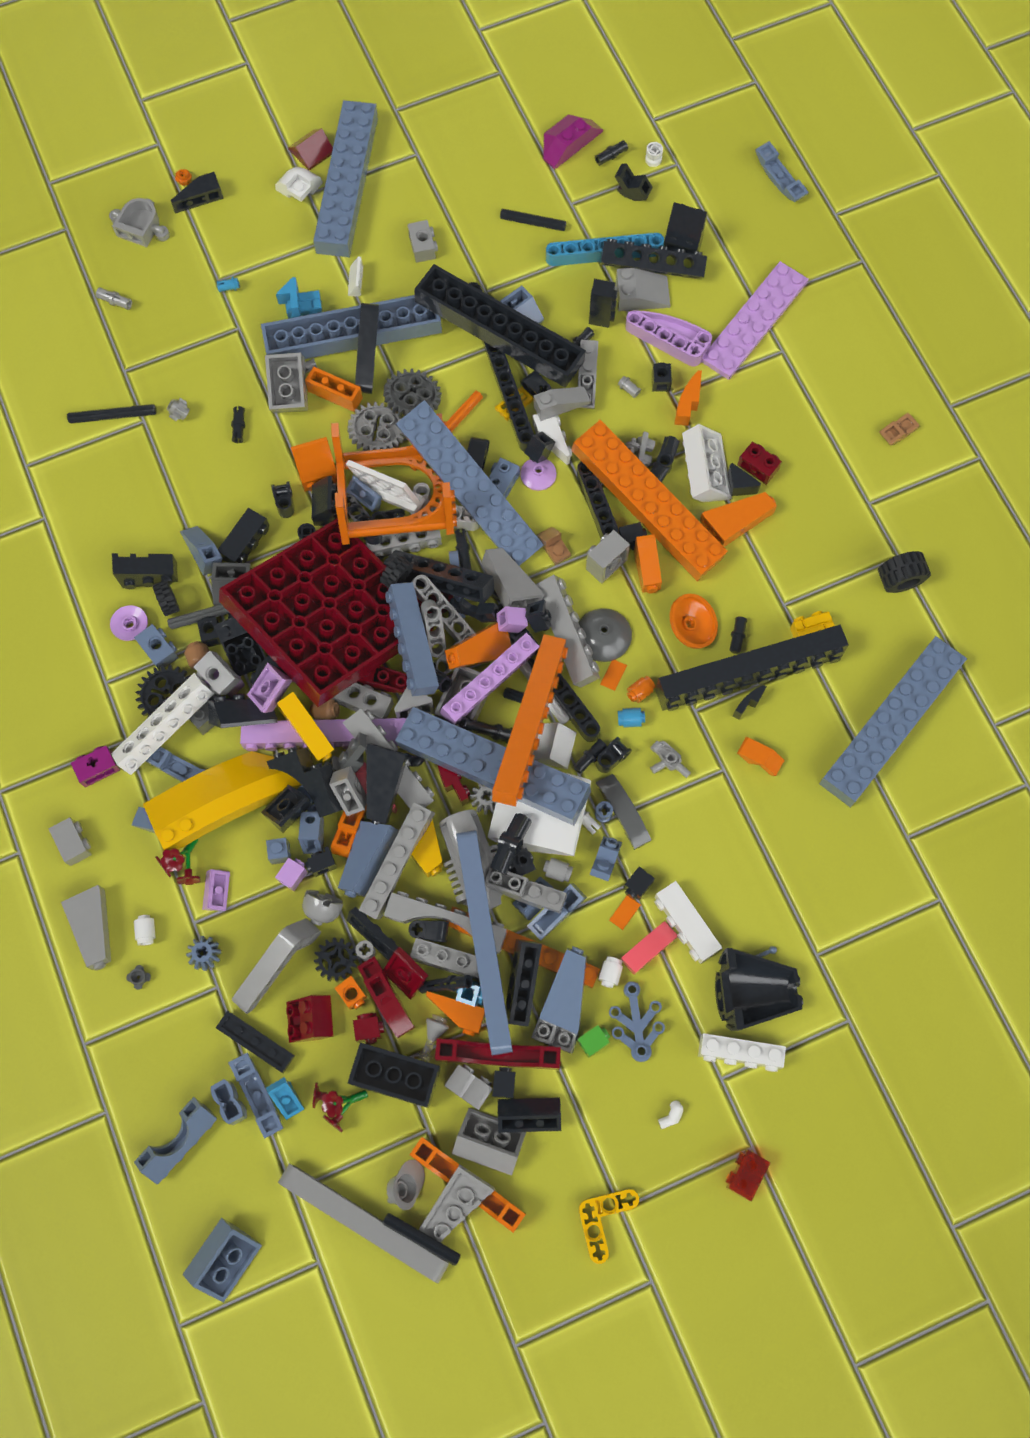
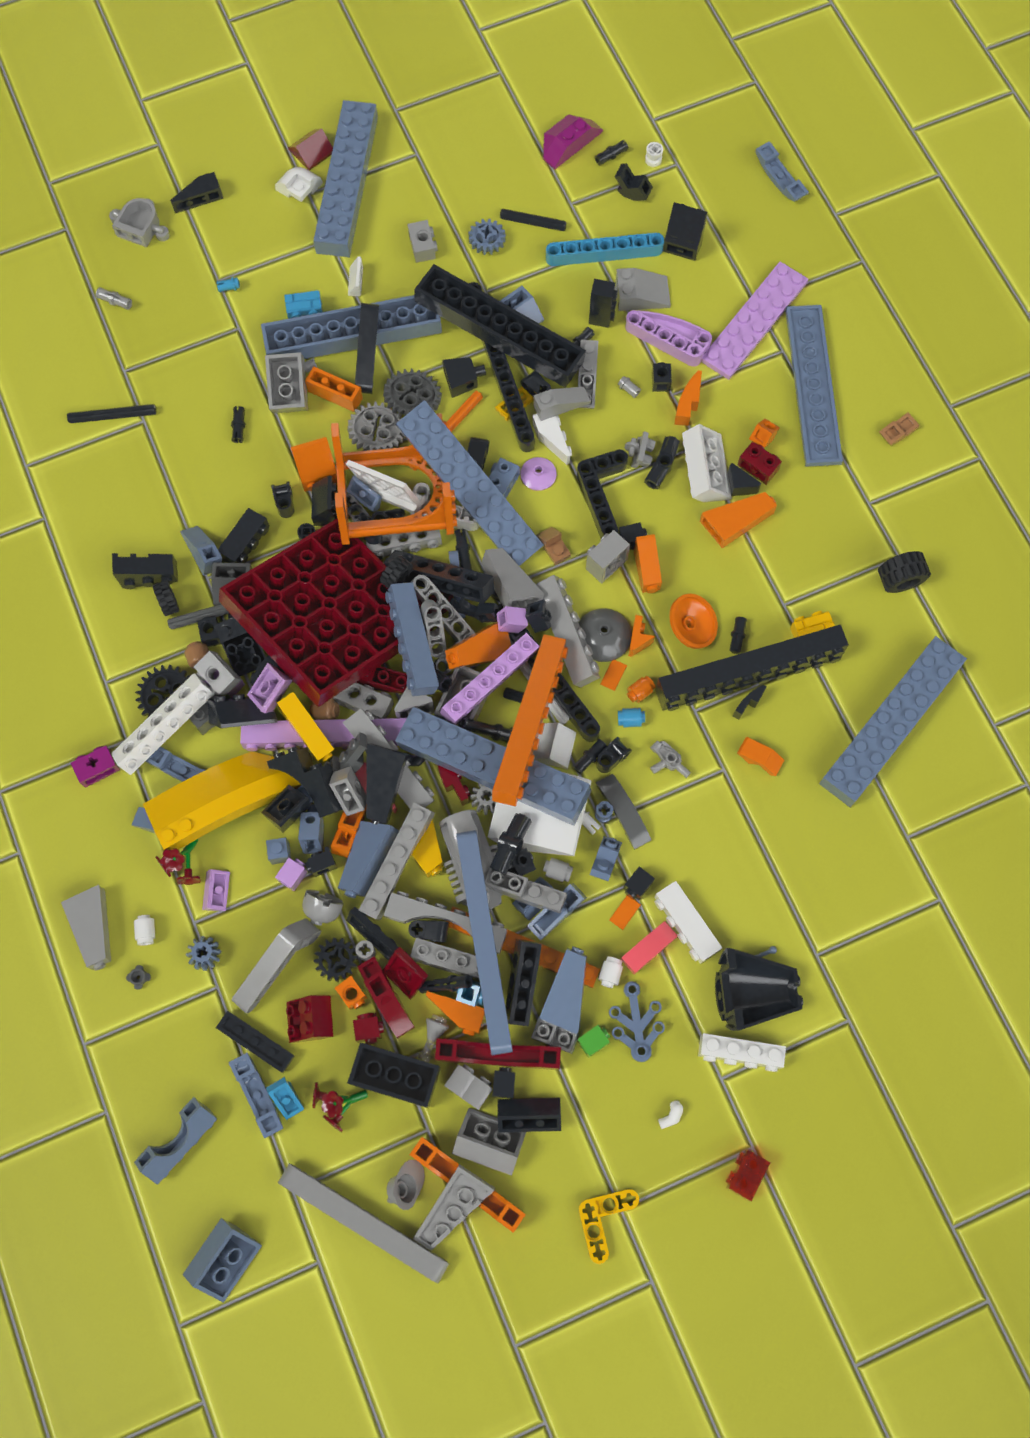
light grey brick [48,817,92,866] -> none
lavender dish [110,605,148,641] -> none
sand blue brick [134,624,178,671] -> none
light grey gear [167,398,190,421] -> none
orange plate [175,169,192,186] -> none
sand blue brick [211,1079,247,1125] -> none
dark azure slope [276,277,301,318] -> none
black axle [383,1213,461,1266] -> none
black brick [524,431,555,463] -> none
orange brick [571,420,728,581] -> none
black brick [599,239,707,280] -> none
none -> black torso [442,357,486,398]
none -> sand blue gear [469,219,506,255]
none -> orange slope [628,615,655,657]
none -> orange brick [749,418,780,448]
none -> sand blue plate [785,305,843,467]

